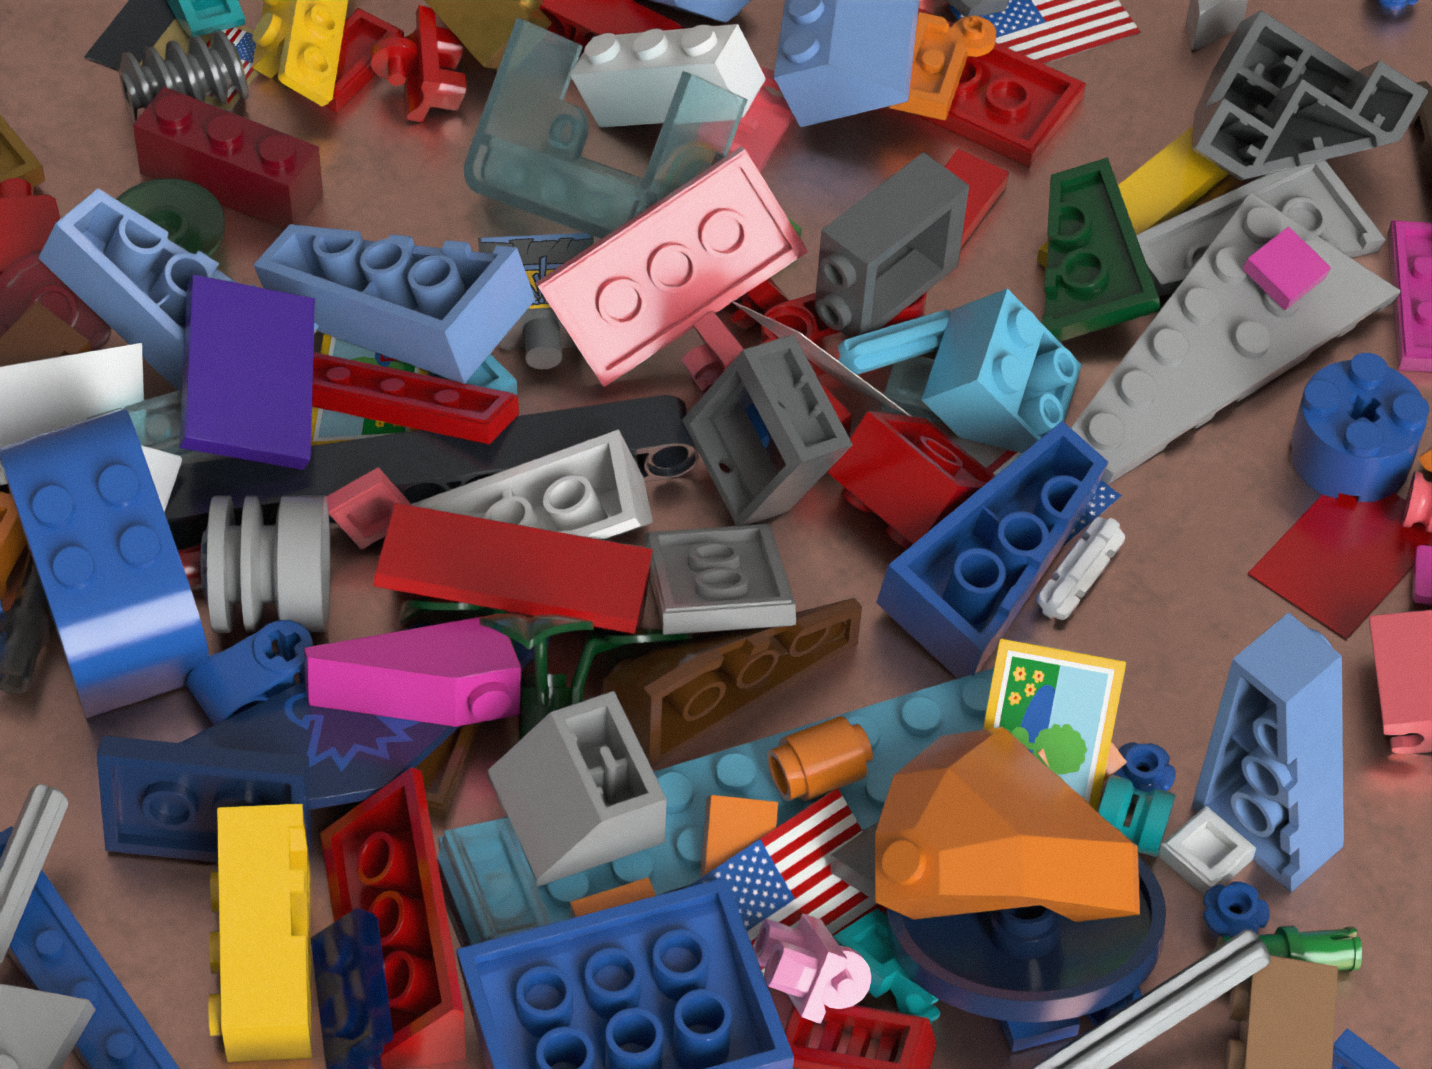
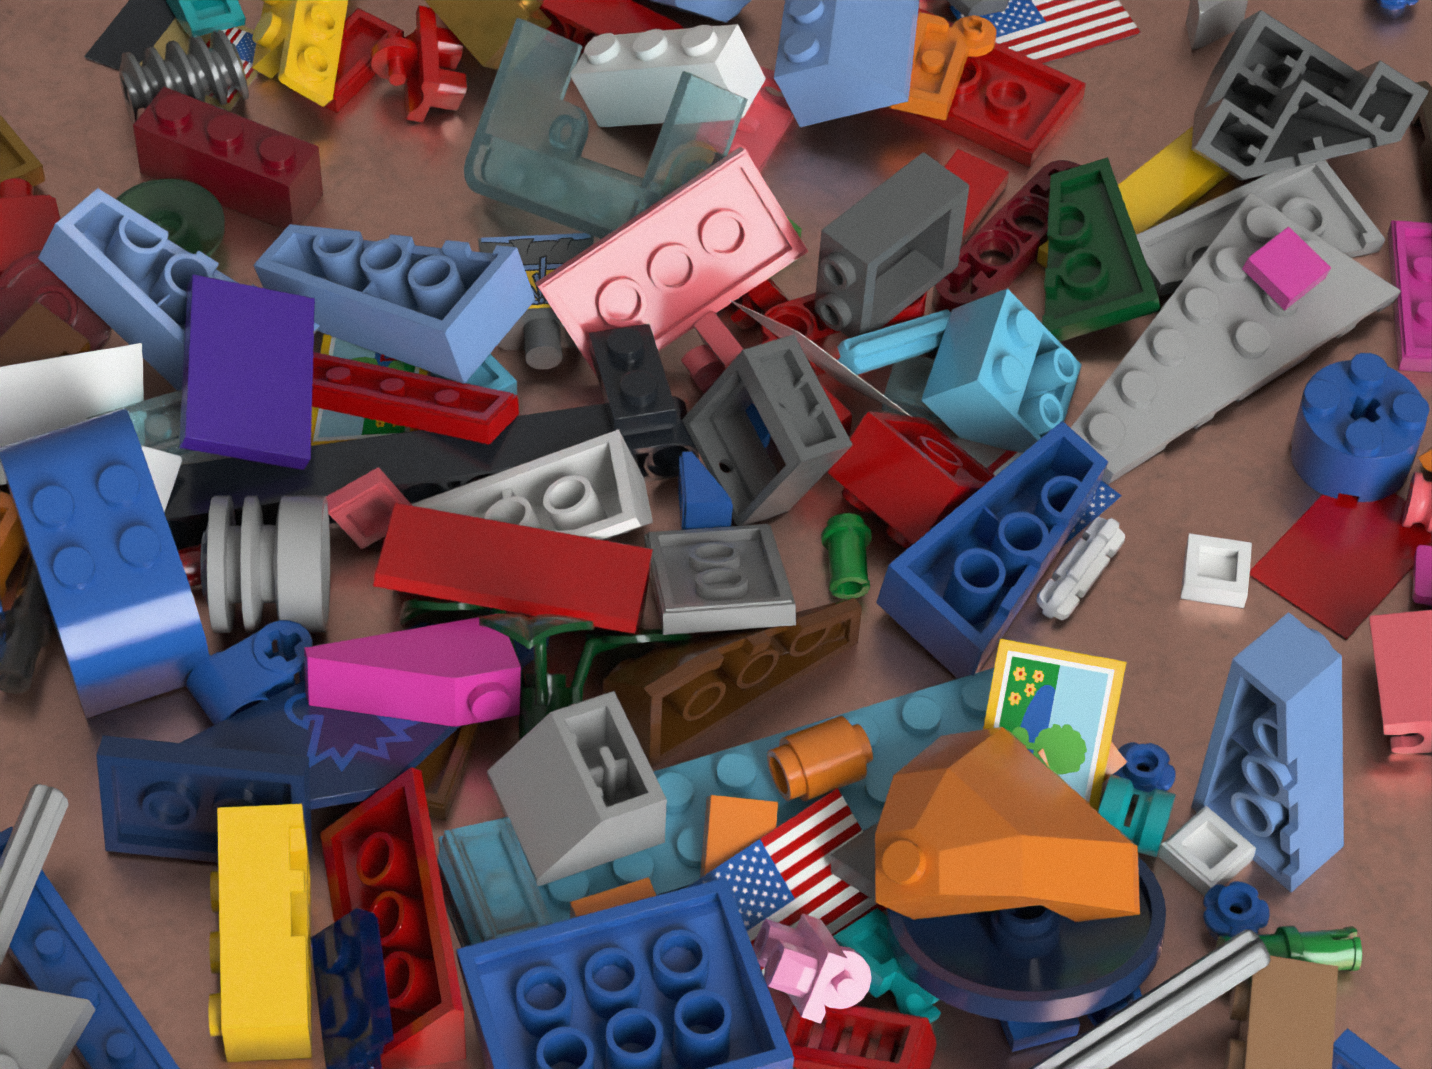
none -> black plate [589,324,676,436]
none -> blue slope [678,452,733,530]
none -> green pin [821,513,872,599]
none -> dark red beam [932,160,1081,312]
none -> white tile [1180,533,1252,608]

